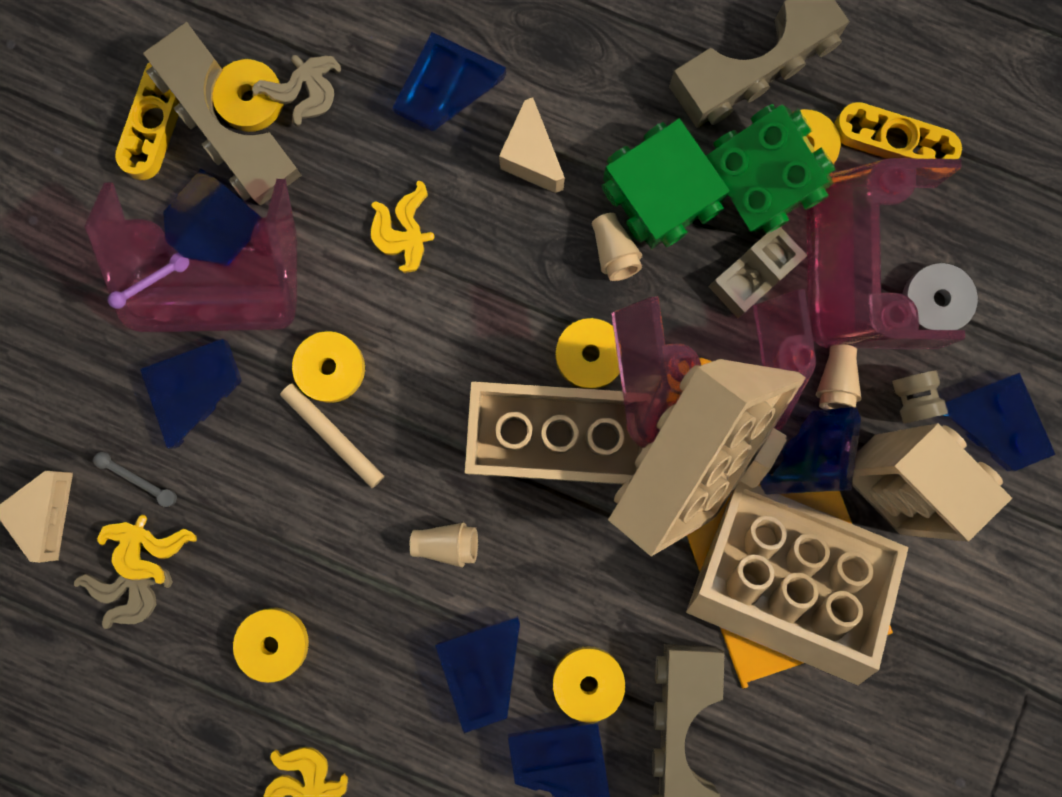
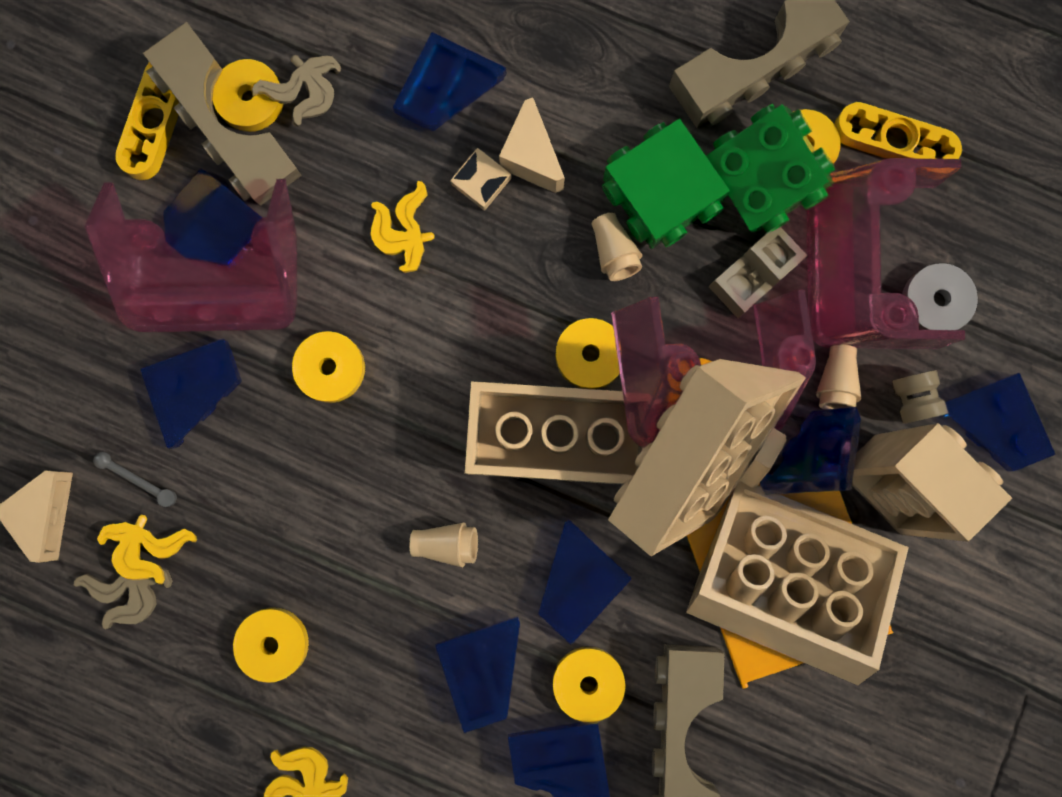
medium lavender hinge [108,253,189,309] -> none
tan bar [280,383,385,488] -> none
none -> tan tile [450,148,511,211]
none -> clear blue wing [538,519,632,645]

